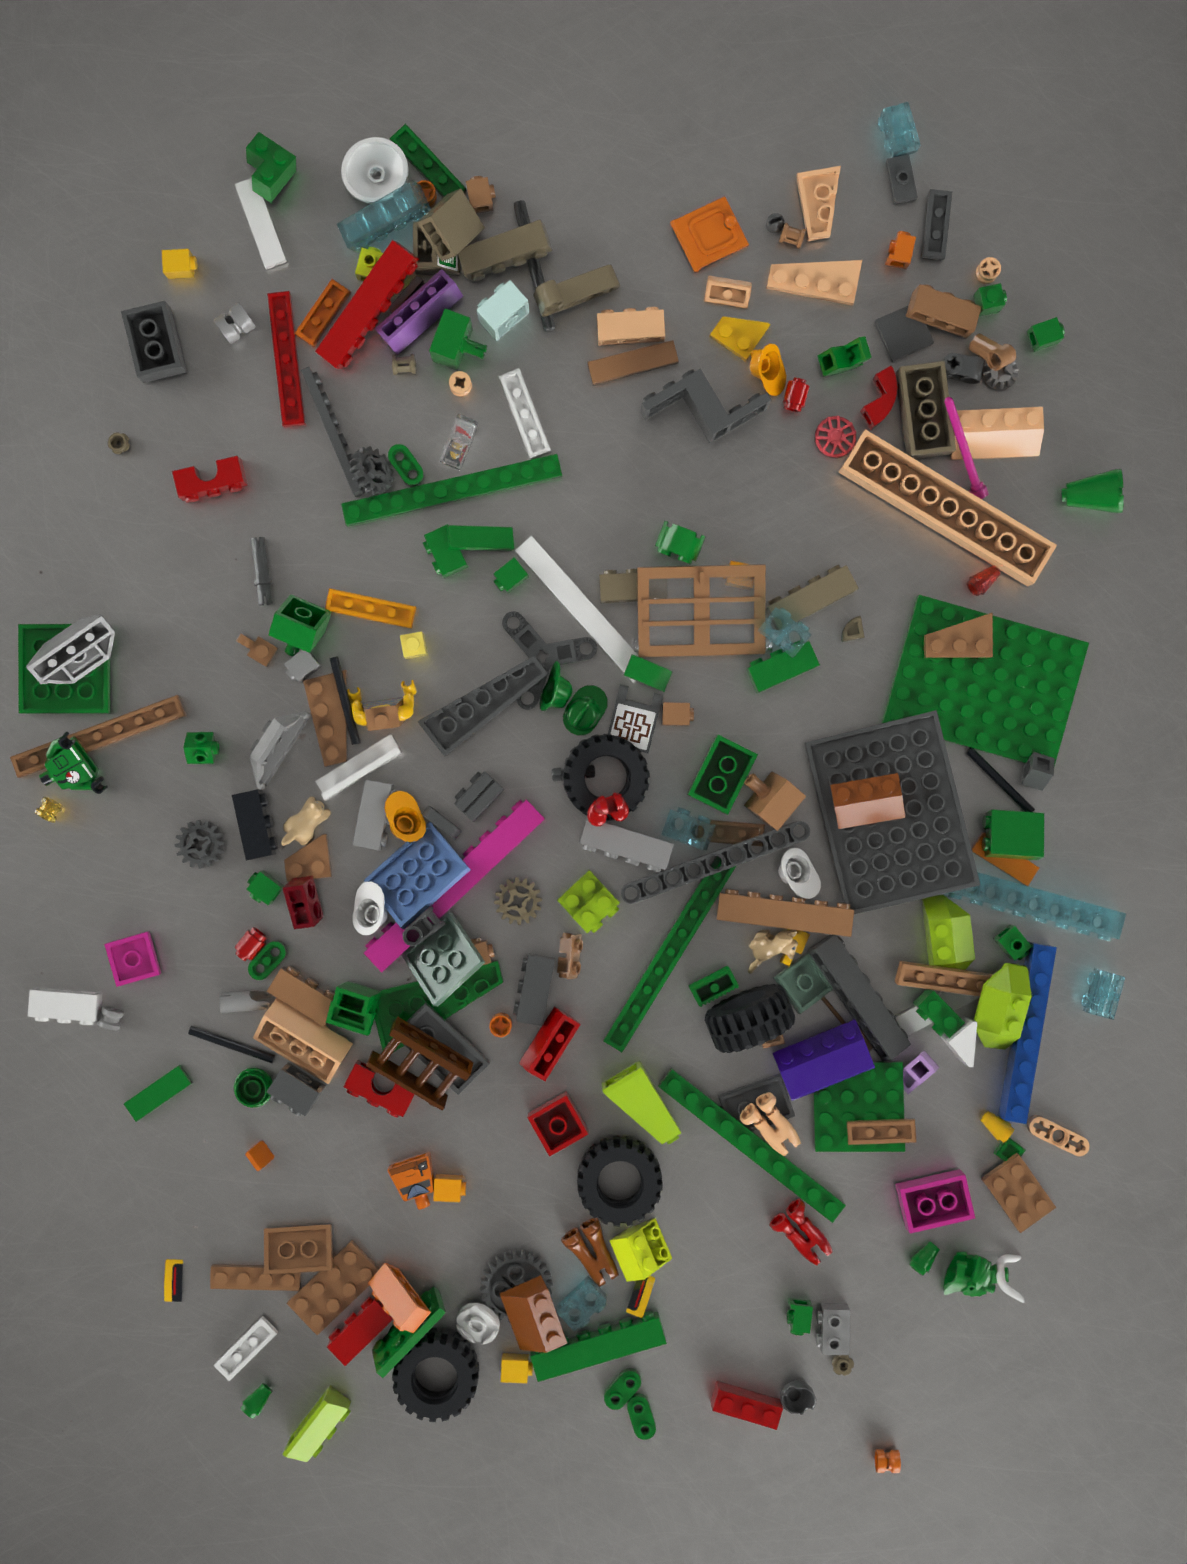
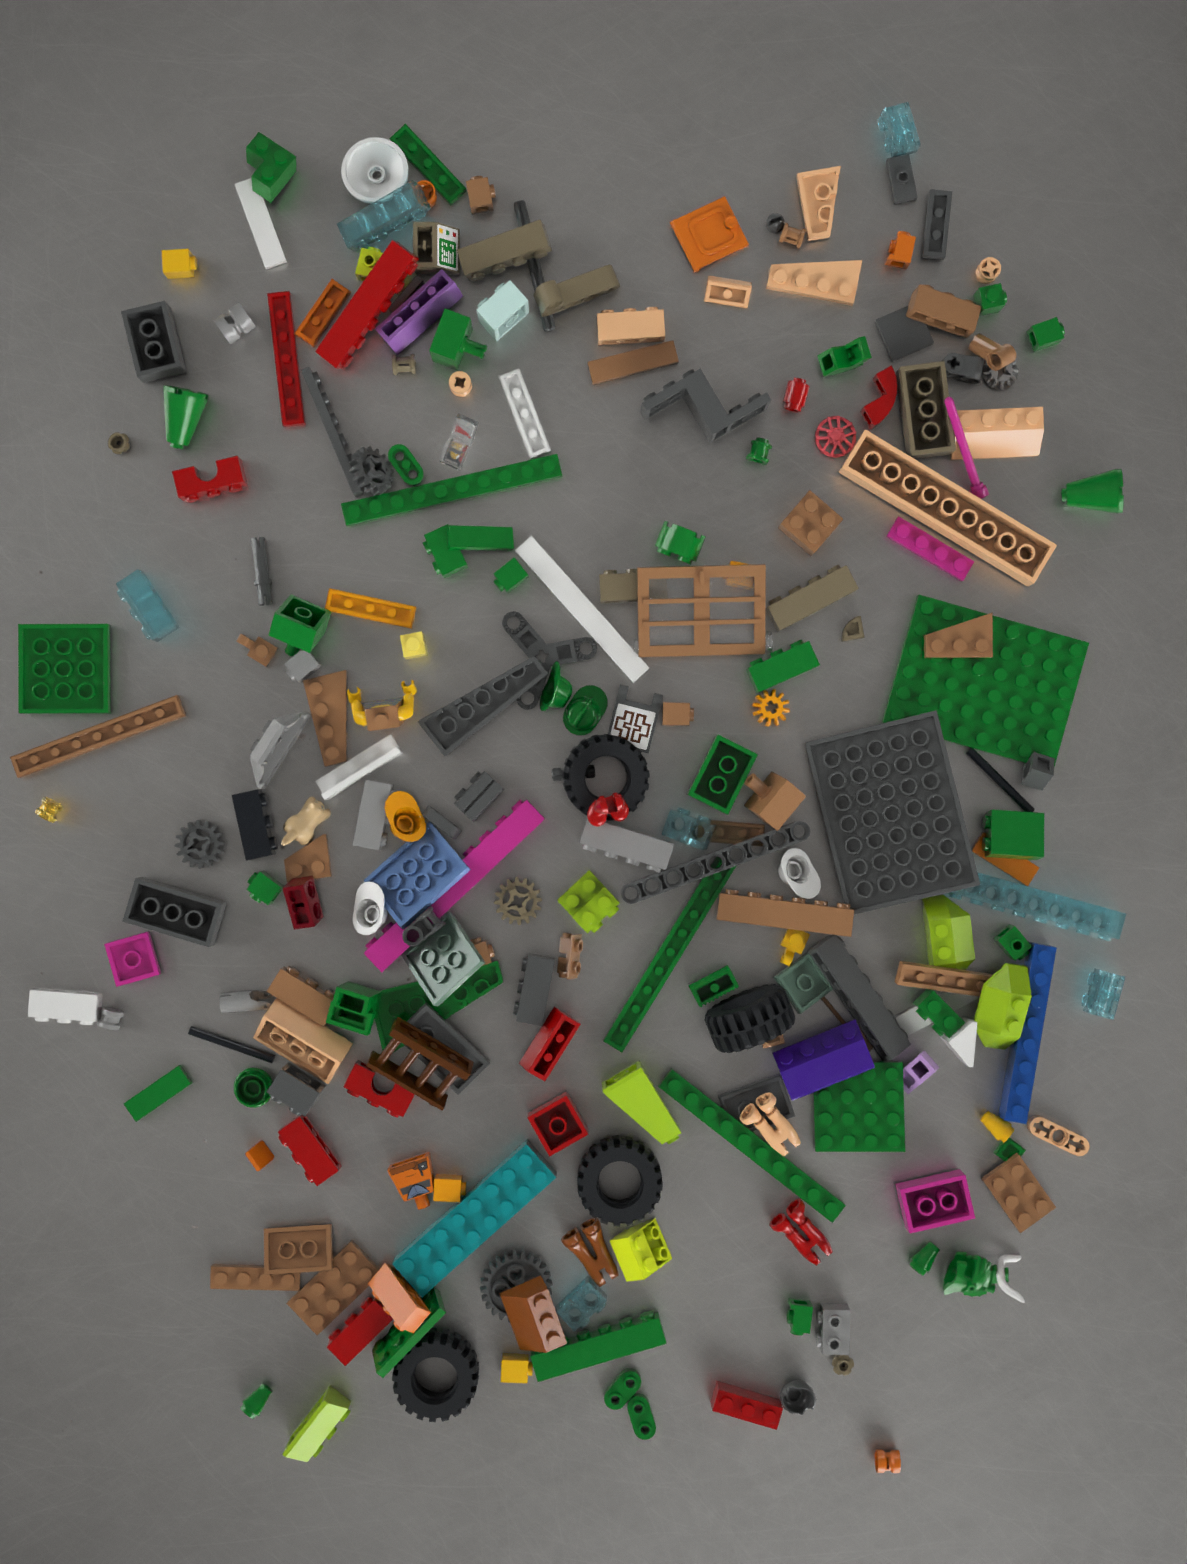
light grey wedge [26,614,115,684] -> none
green torso [39,732,108,794] -> none
sticker [164,1259,183,1302] -> none
green brick [183,732,220,764] -> none
white plate [214,1316,278,1381] -> none
red brick [234,927,267,961] -> none
green plate [248,941,287,980] -> none
black bar [329,656,361,745] -> none
dark tan brick [417,189,485,261] -> none
white tile [456,1303,500,1344] -> none
orange wheel [489,1012,512,1037] -> none
green slope [623,654,672,692] -> none
sticker [626,1276,655,1318] -> none
yellow wing [709,316,771,362] -> none
tan animal [748,929,798,974] -> none
light orange piece [750,343,787,396] -> none
clear light blue brick [757,607,812,658] -> none
dark orange slope [830,773,906,829] -> none
medium nougat tile [847,1119,917,1145] -> none
clear red cone [967,565,1000,596] -> none
none -> clear light blue brick [116,569,180,642]
none -> dark grey brick [122,877,227,947]
none -> green cone [163,385,209,449]
none -> red brick [278,1114,342,1186]
none -> teal brick [392,1139,557,1297]
none -> green brick [746,437,772,465]
none -> light orange gear [752,689,790,727]
none -> medium nougat brick [778,490,843,556]
none -> dark pink plate [886,516,974,582]

